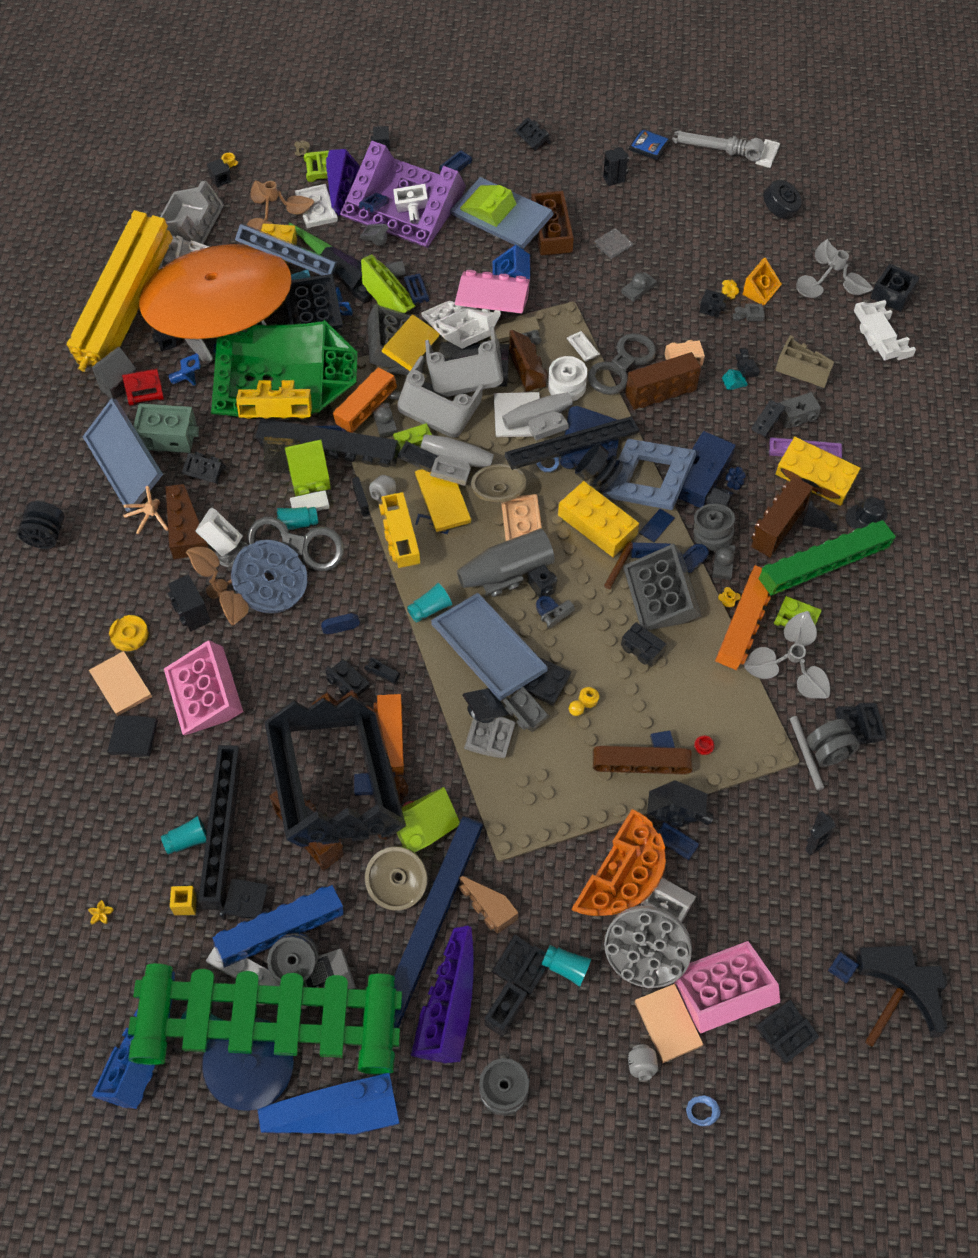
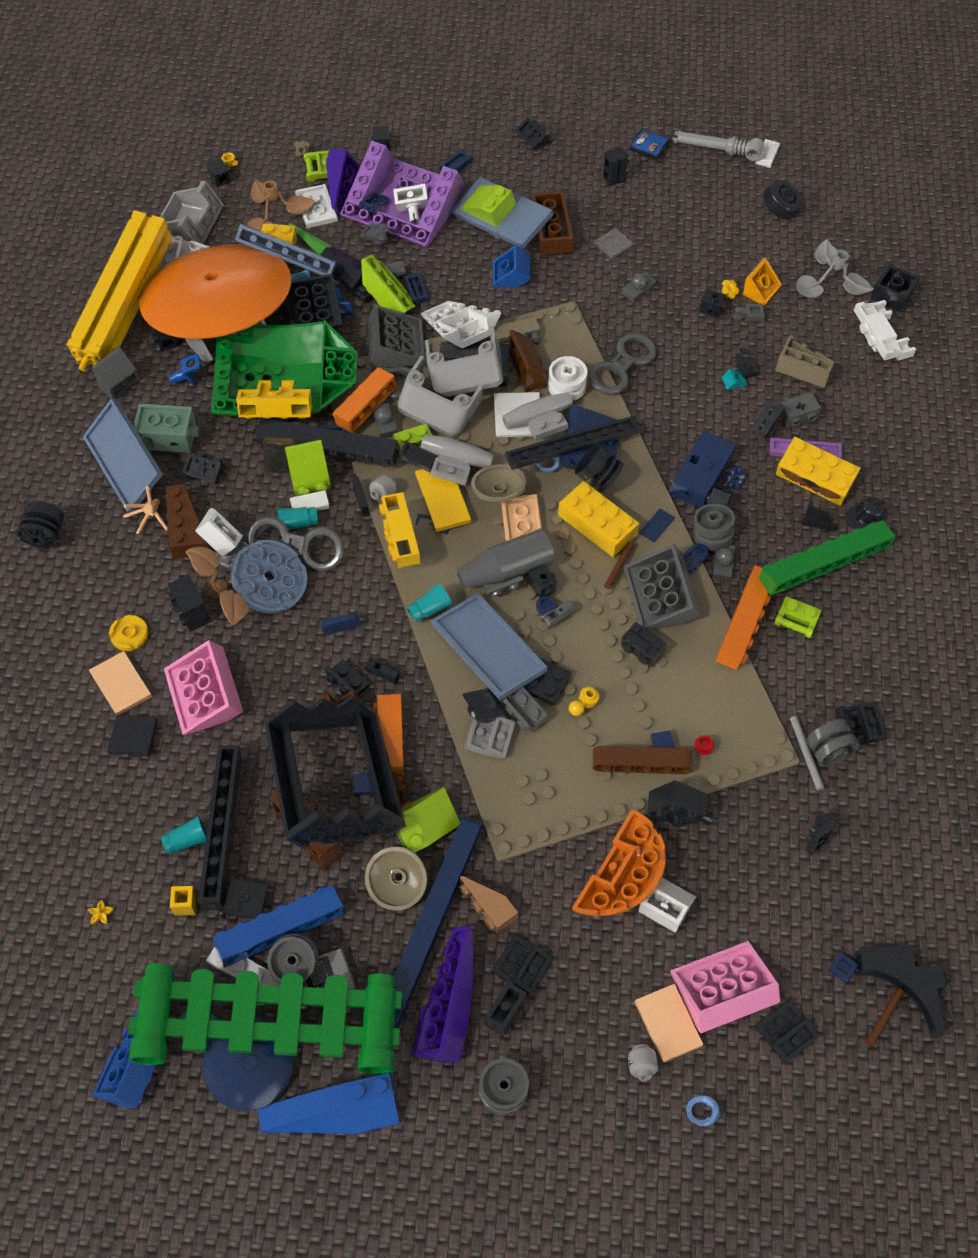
red plate [122,368,164,406] -> none
yellow tile [381,314,440,371] -> none
bright pink slope [455,270,530,313] -> none
teal plant [541,945,592,987] -> none
white tile [567,331,600,362] -> none
sand blue plate [603,439,696,510] -> none
light grey bracket [604,906,692,988] -> none
reddish brown brick [625,352,701,410] -> none
dark blue tile [631,542,671,558] -> none
dark blue tile [658,822,699,860] -> none
light nougat brick [665,340,705,366] -> none
yellow plate [718,587,741,607] -> none
light grey plant [744,611,830,699] -> none
reddish brown brick [751,477,813,558] -> none

